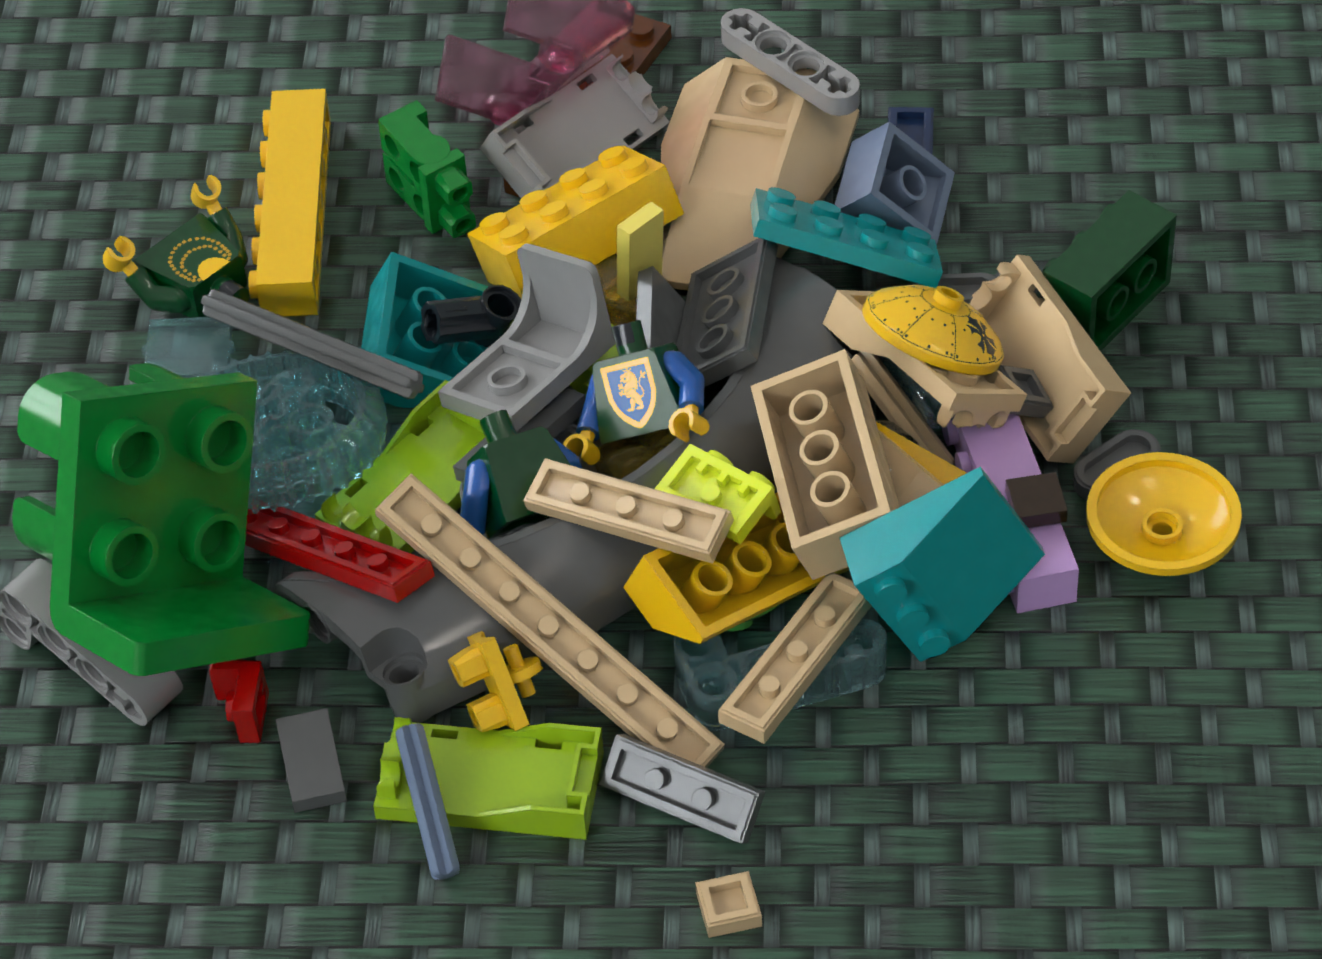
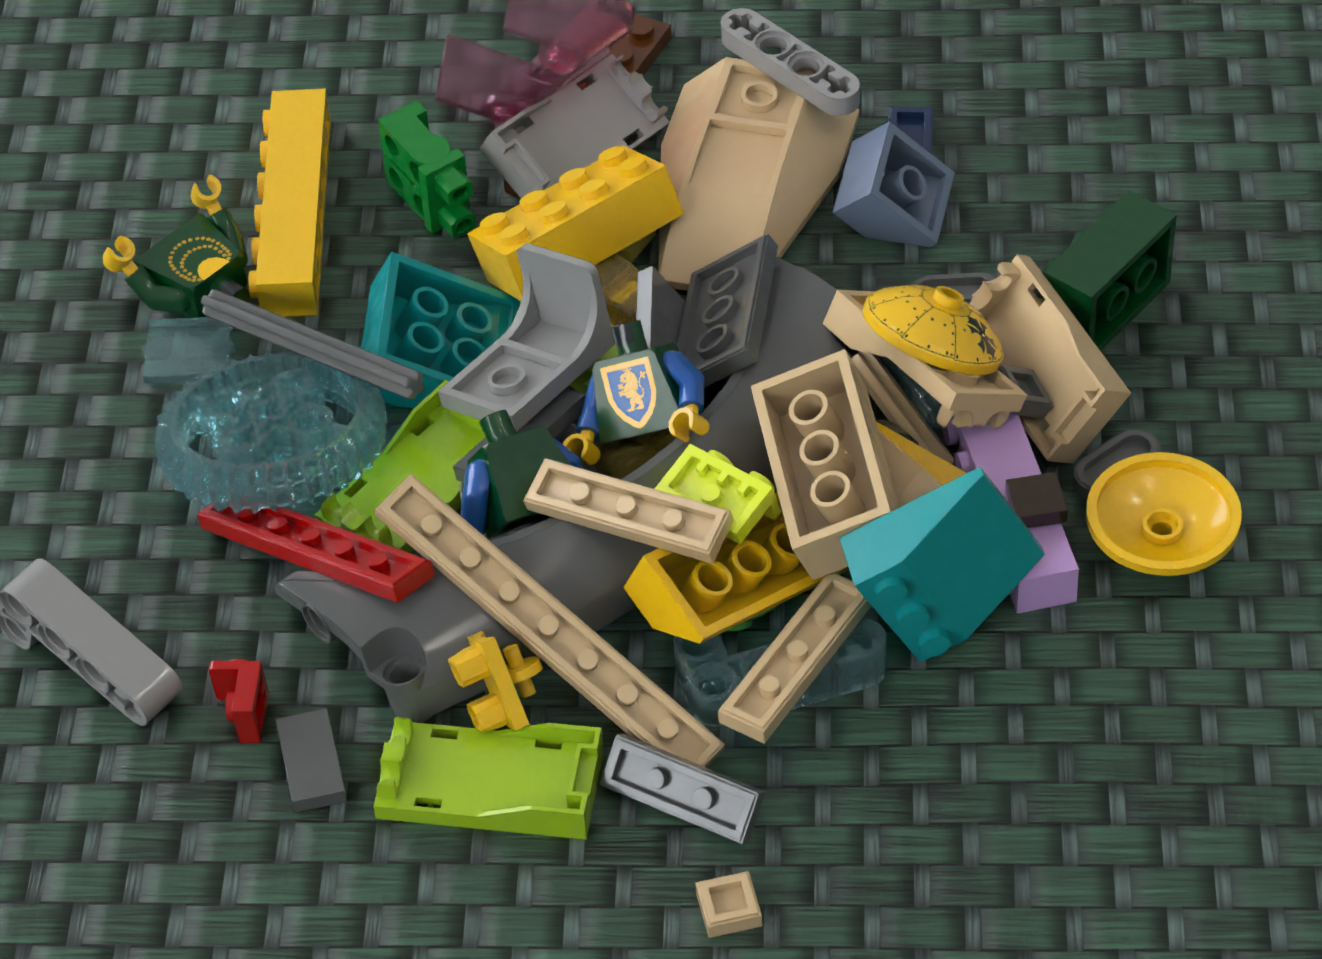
green piece [12,363,310,676] -> none
sand blue axle [396,723,460,880] -> none
black piece [421,285,521,347] -> none
light yellow tile [617,201,664,302] -> none
teal plate [750,187,943,288] -> none

